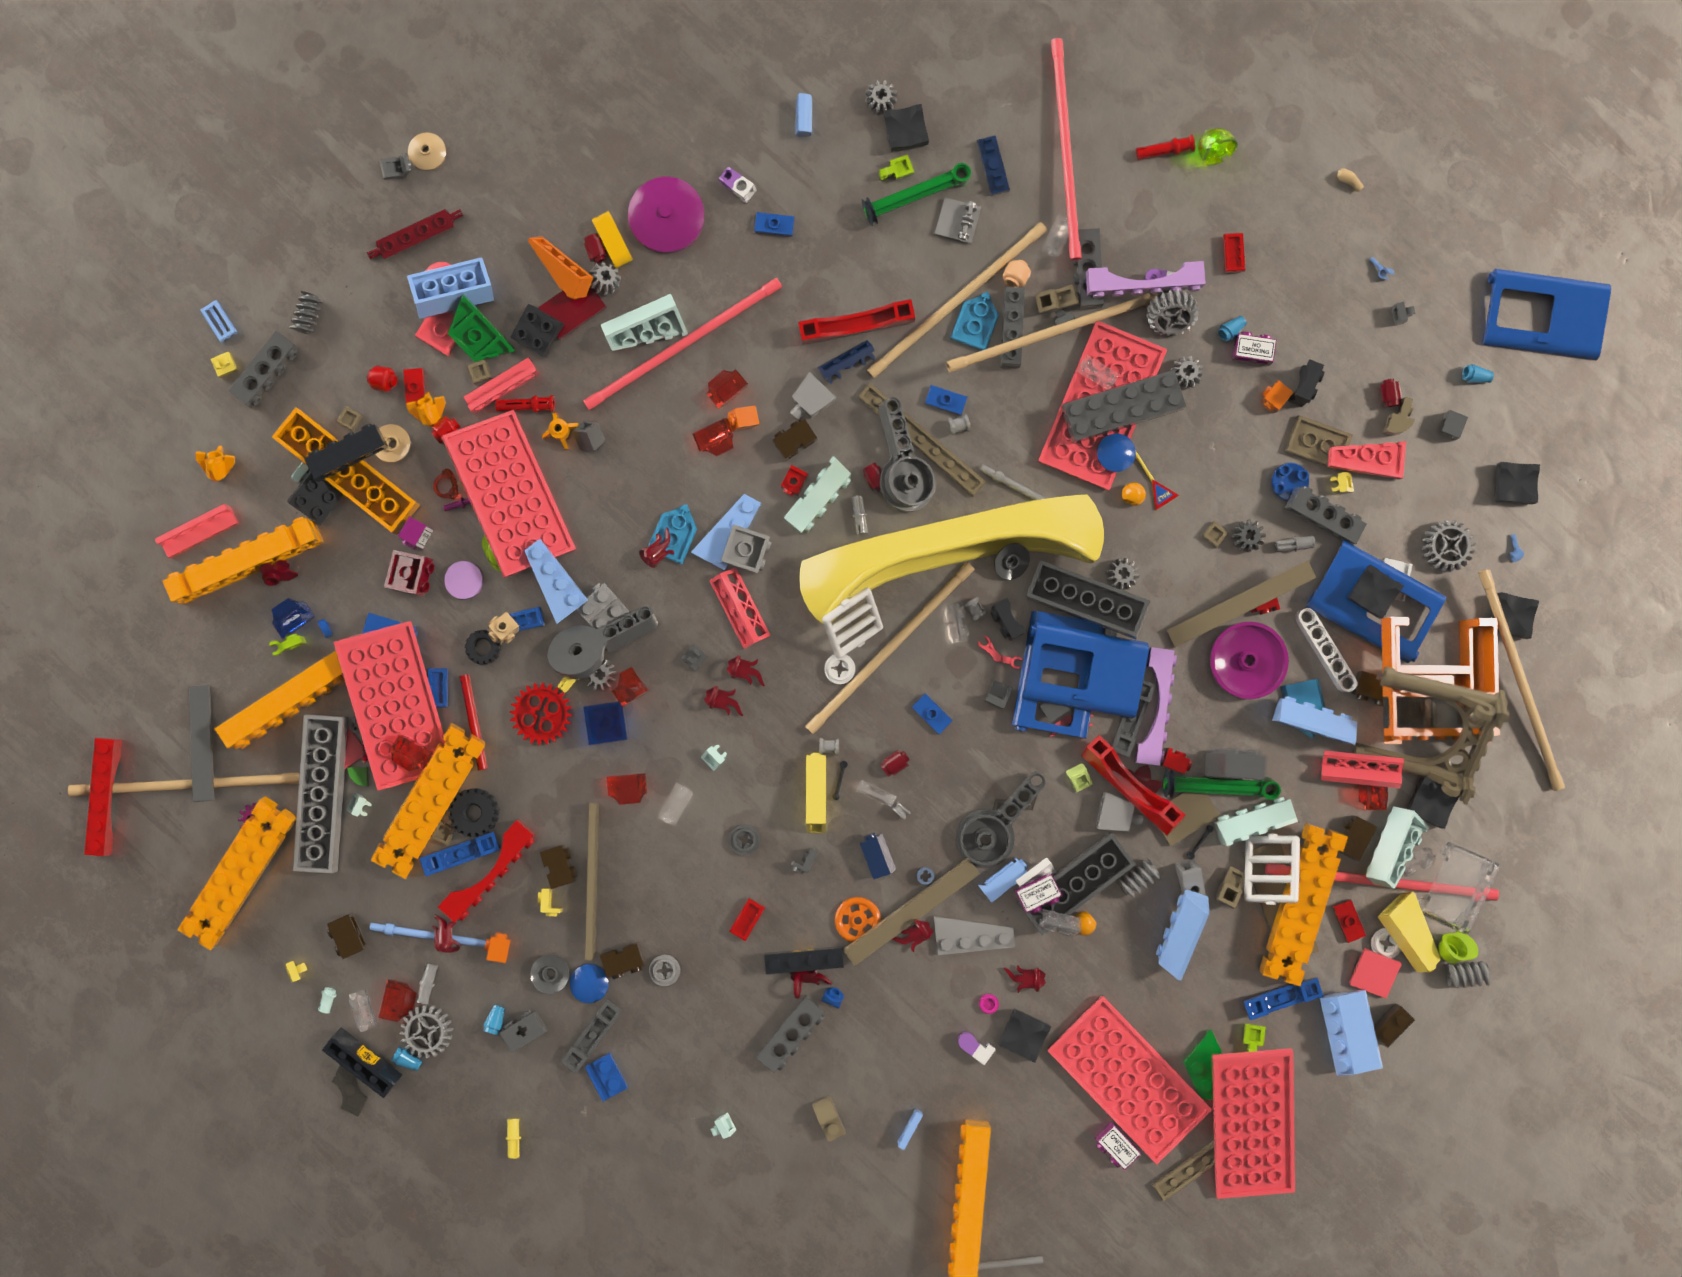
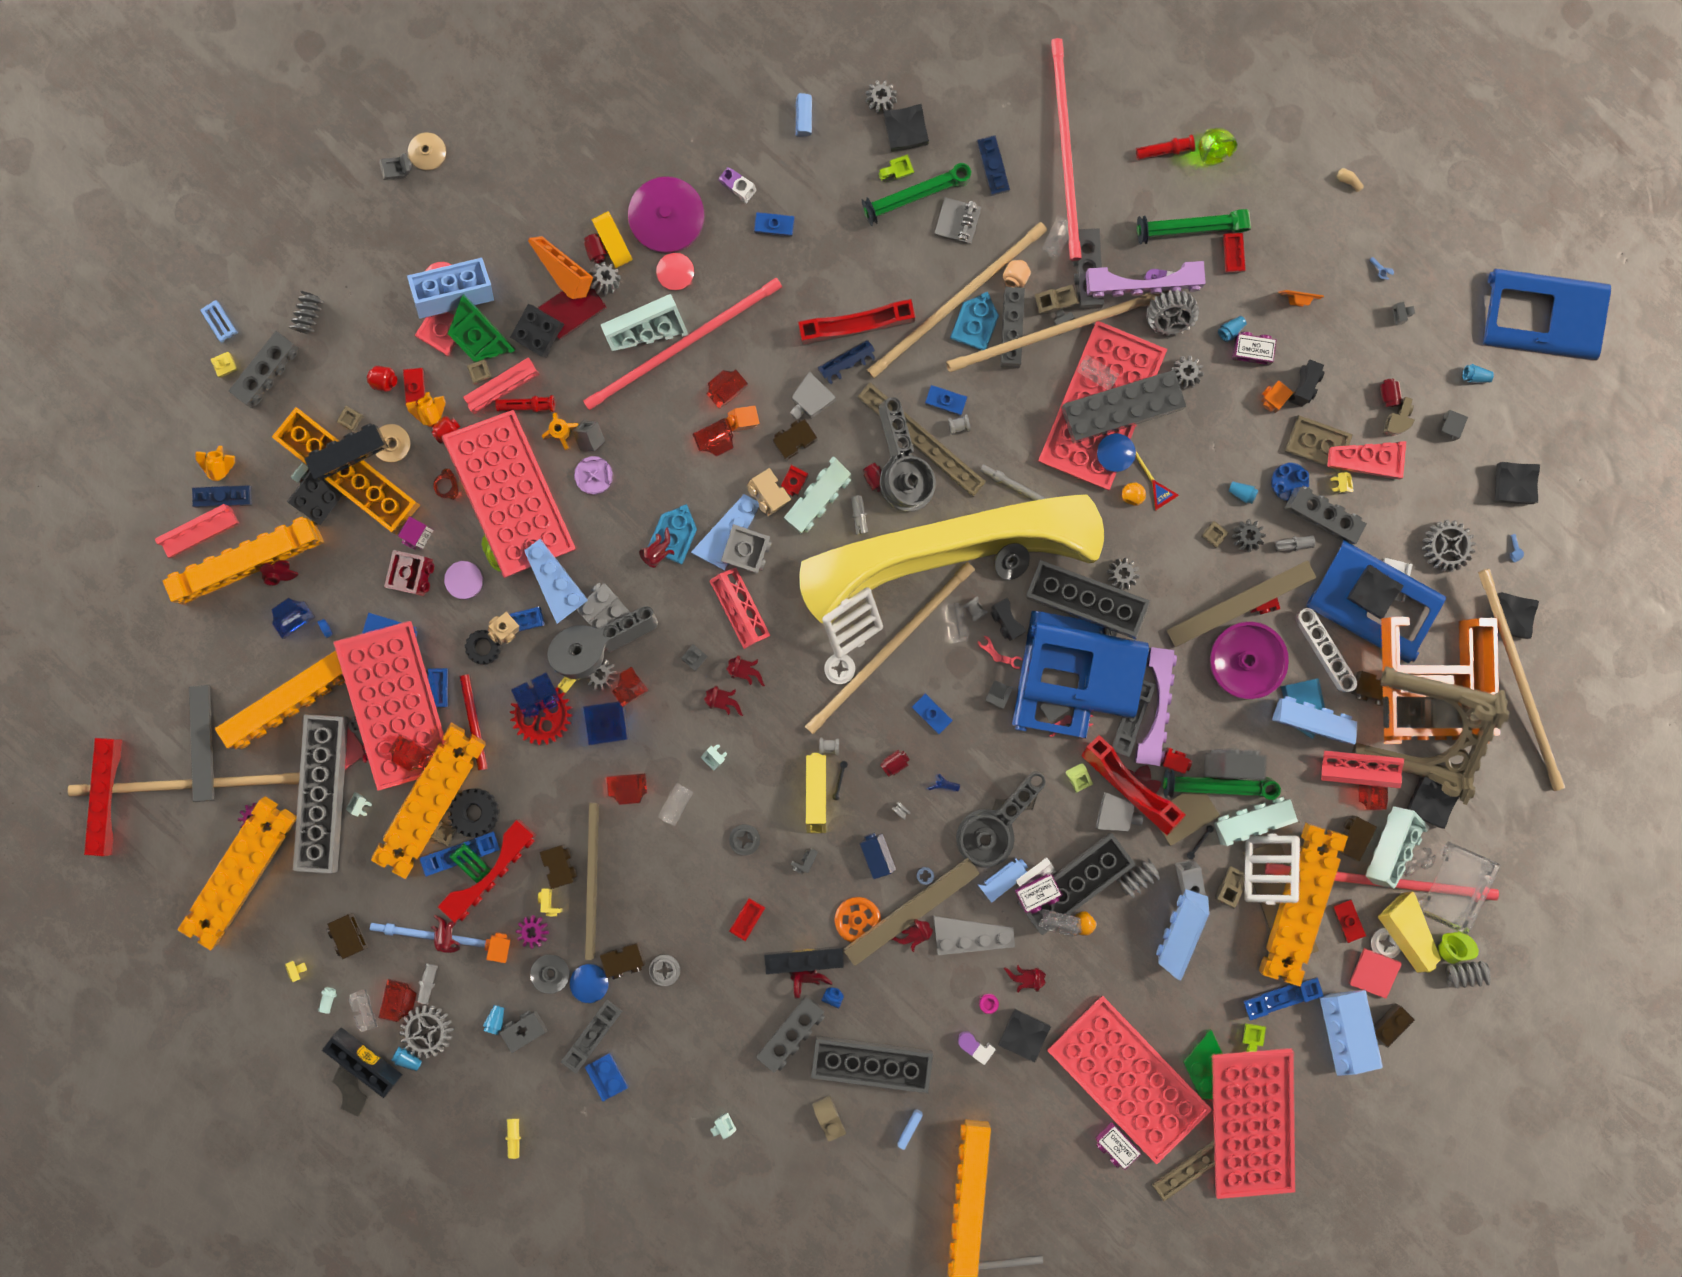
lime plate [269,634,307,656] -> none
bright green tile [347,767,369,786] -> none
dark red plate [367,209,464,260] -> none
magenta piece [443,497,471,511] -> none
clear pin [856,780,897,807] -> none
none -> dark blue plate [192,485,252,507]
none -> green tile [450,843,491,883]
none -> clear blue piece [511,672,560,718]
none -> magenta gear [516,915,550,949]
none -> lavender tile [574,456,613,495]
none -> coral dish [656,253,694,290]
none -> tan brick [747,468,791,517]
none -> dark grey brick [811,1036,933,1093]
none -> clear blue bar [928,774,960,791]
none -> green piece [1137,209,1251,245]
none -> dark azure cone [1228,481,1259,504]
none -> orange piece [1279,290,1324,307]

